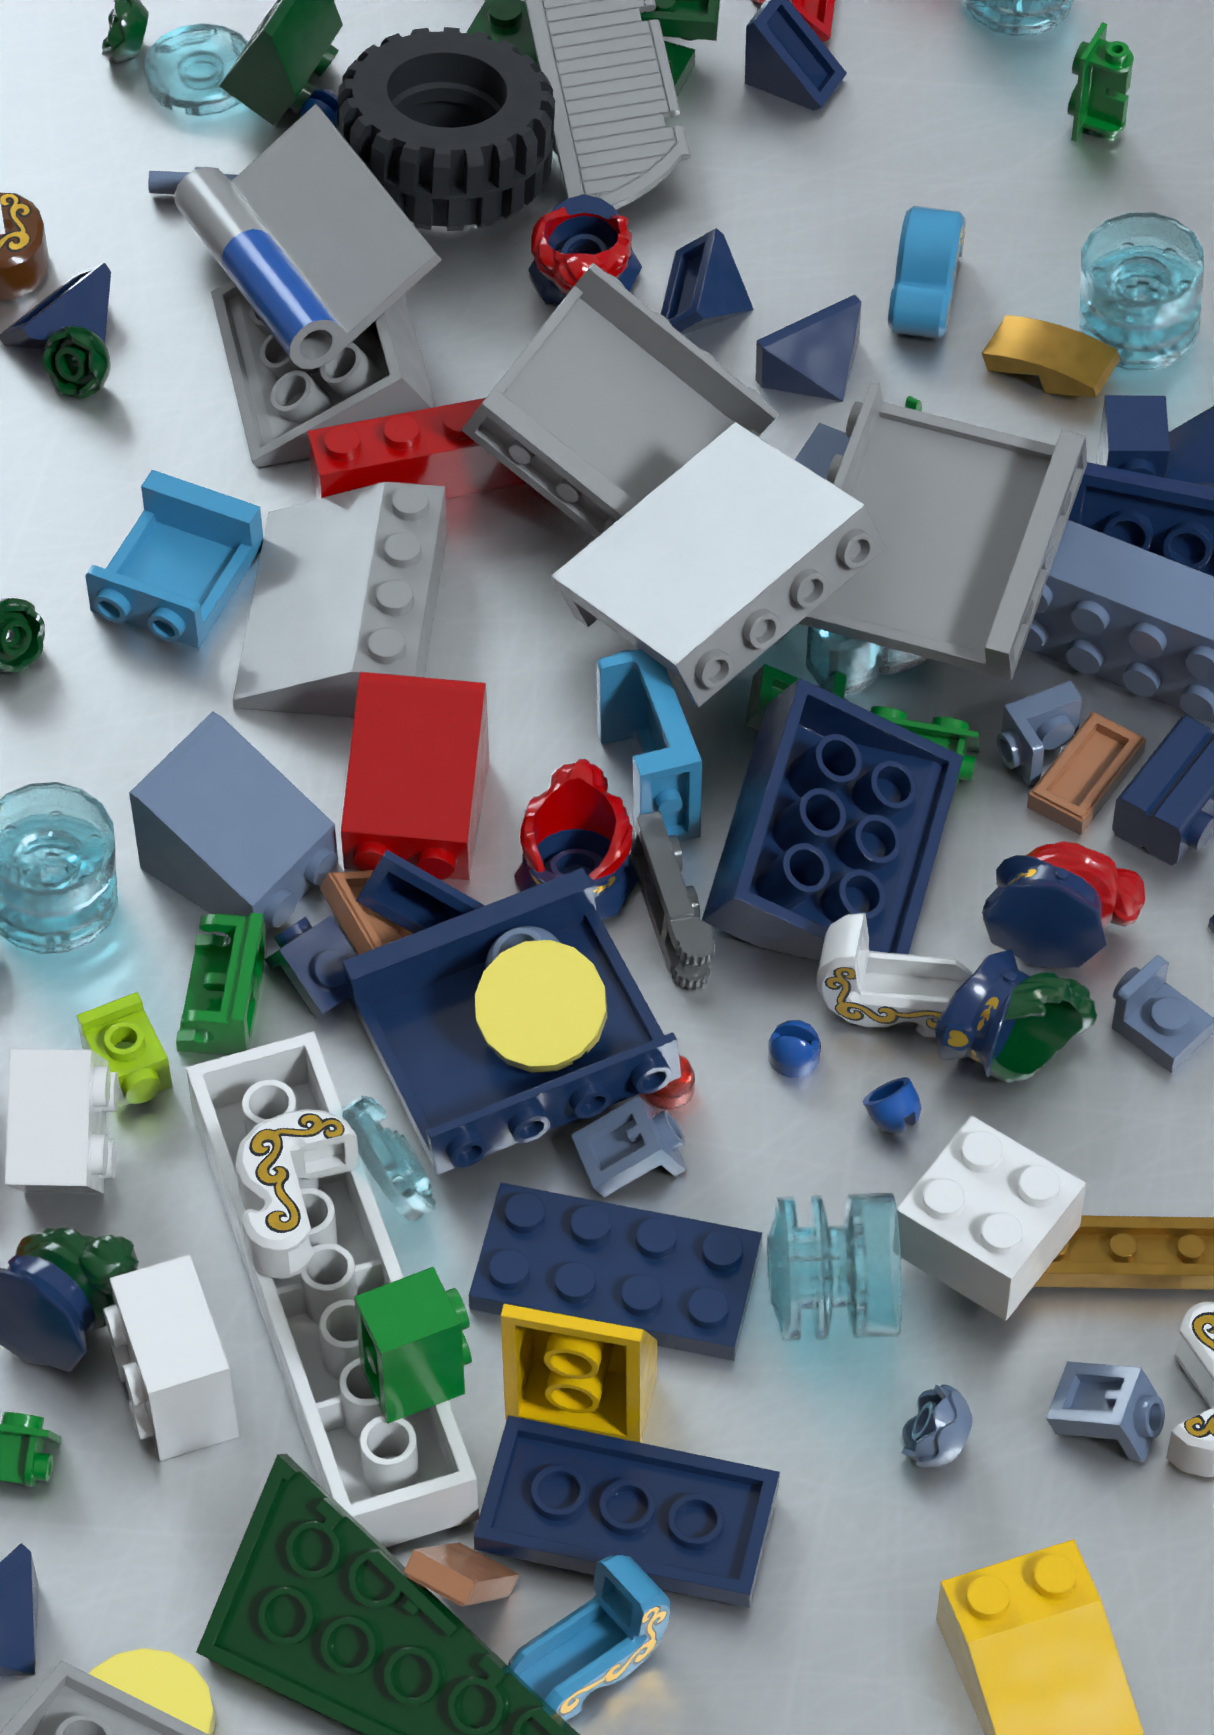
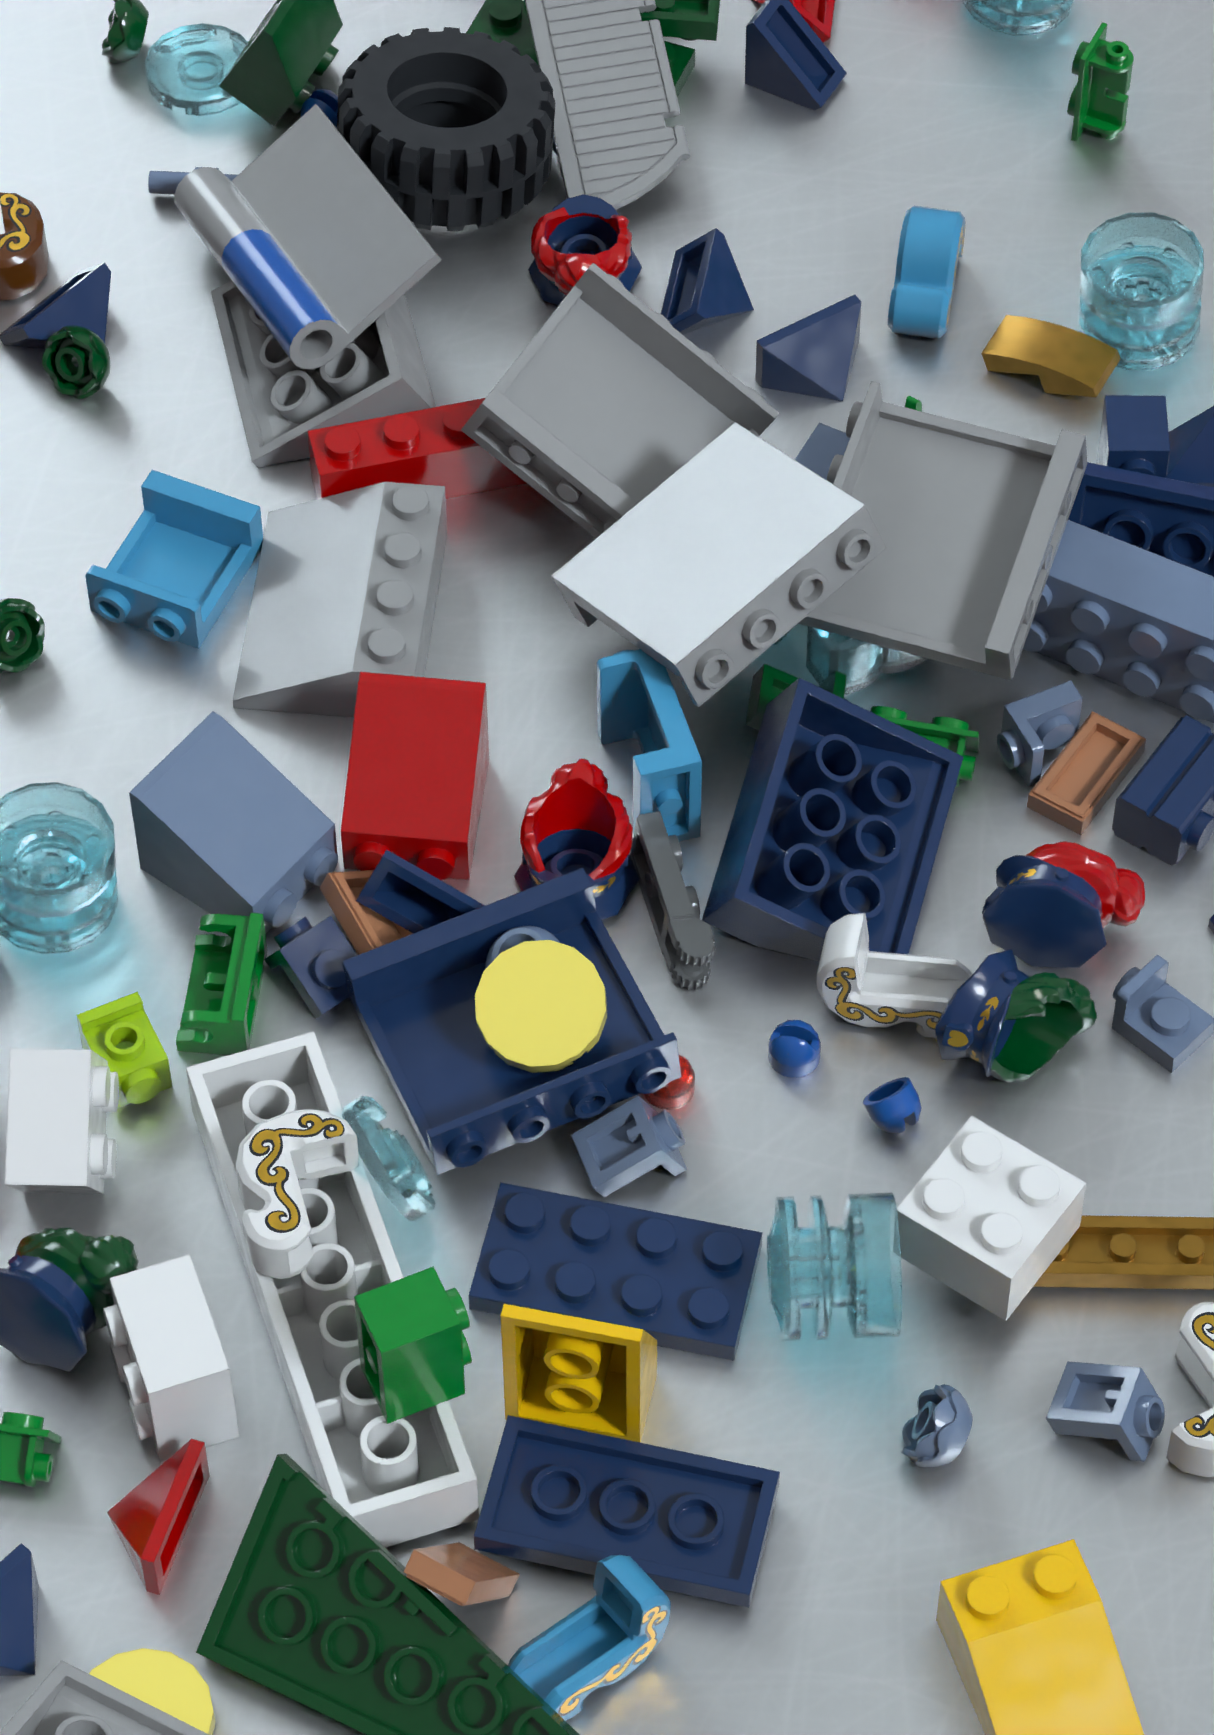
none -> red slope [107,1439,210,1595]

